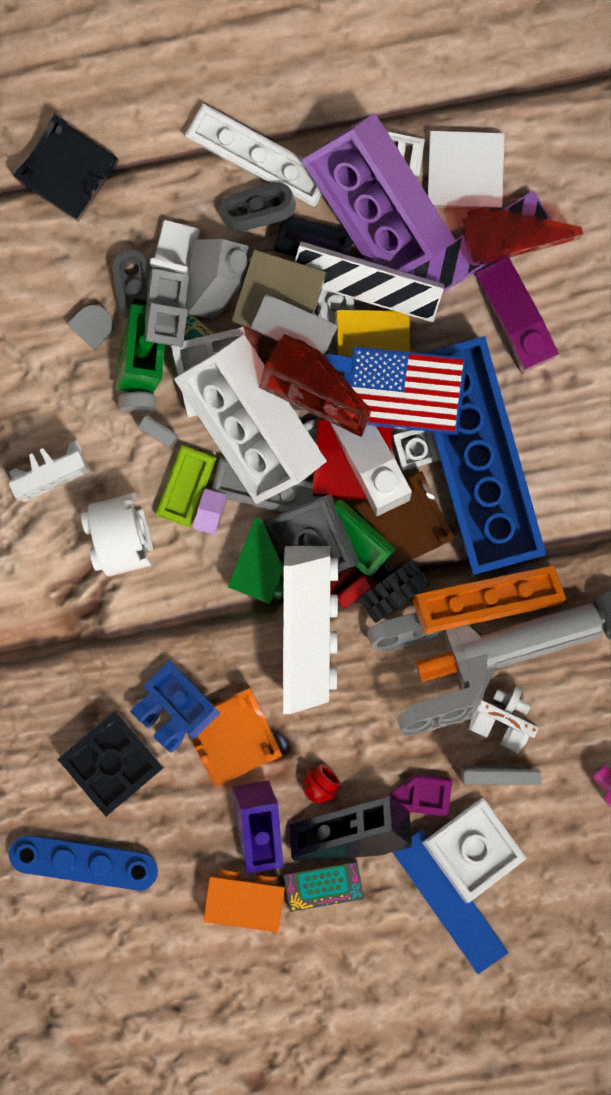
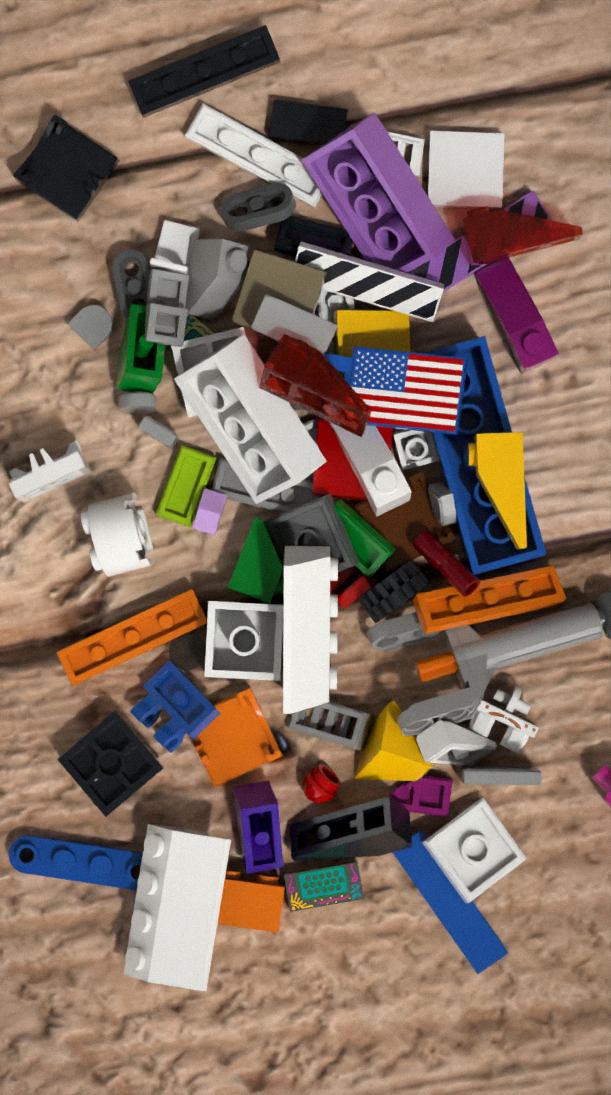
none -> orange plate [56,589,207,686]
none -> white slope [123,824,231,991]
none -> black plate [128,25,280,118]
none -> clear smoke tile [169,633,206,670]
none -> white brick [204,601,284,681]
none -> black tile [269,100,348,146]
none -> light grey slope [287,702,373,751]
none -> yellow slope [353,701,435,781]
none -> dark red piece [413,530,480,597]
none -> white slope [416,720,497,766]
none -> light grey tile [428,482,456,526]
none -> yellow slope [468,432,527,549]

